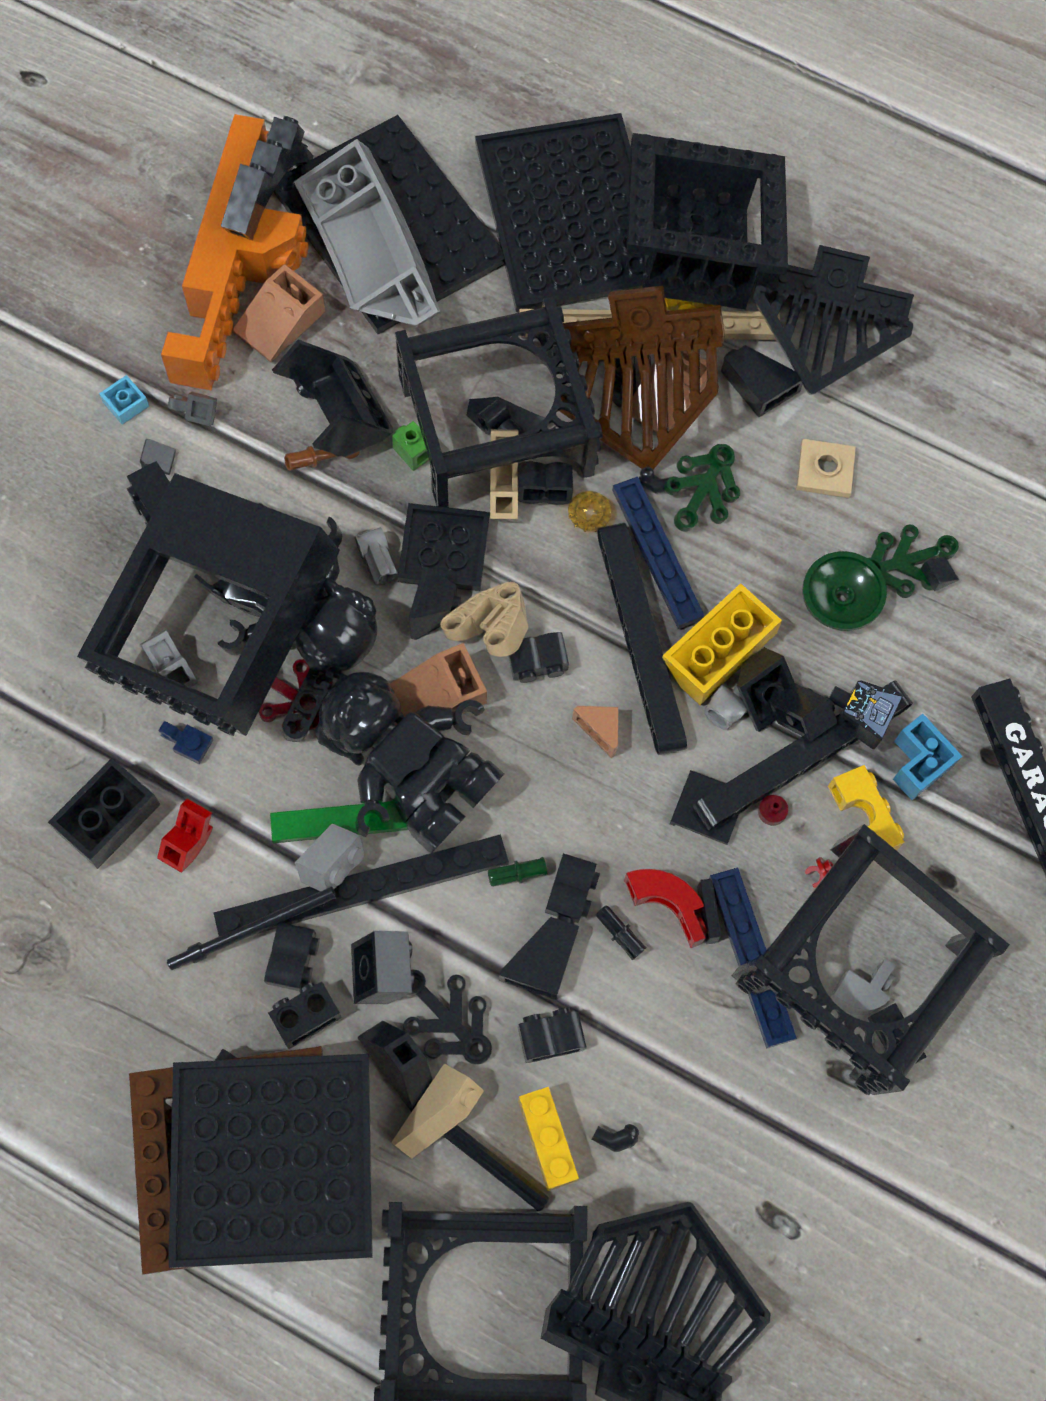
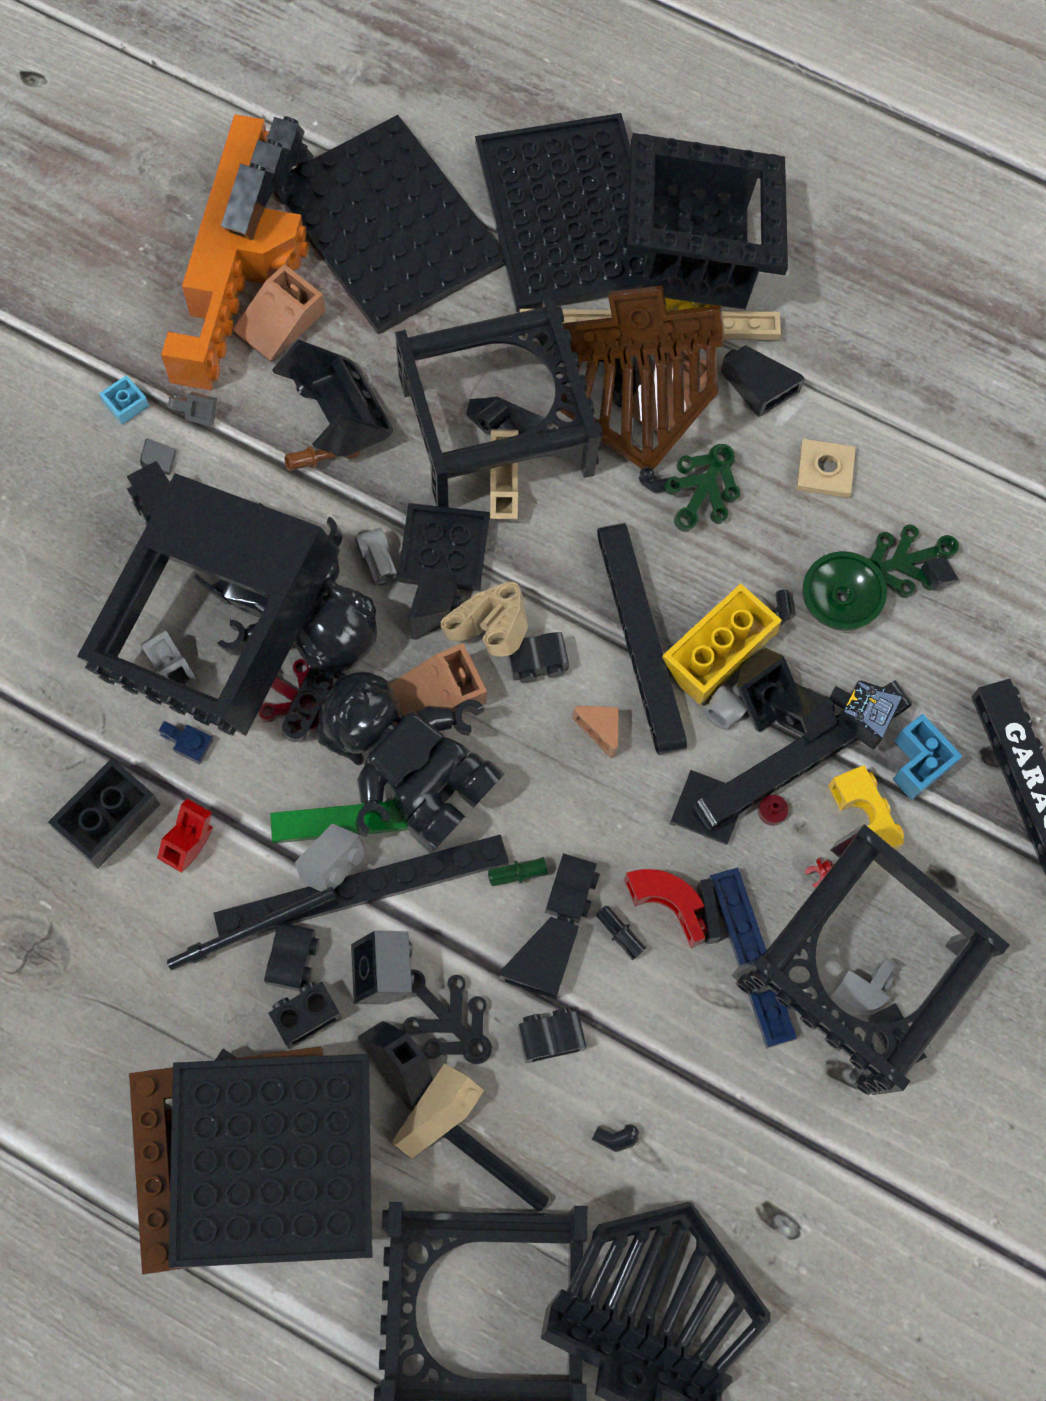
light grey slope [294,139,440,326] -> none
bright green brick [392,421,429,471] -> none
black brick [518,461,573,505] -> none
yellow brick [518,1086,579,1192] -> none
clear yellow gear [568,491,612,532] -> none
dark blue plate [612,476,705,629] -> none
black plate [753,245,914,395] -> none
none -> black arm [772,590,792,626]

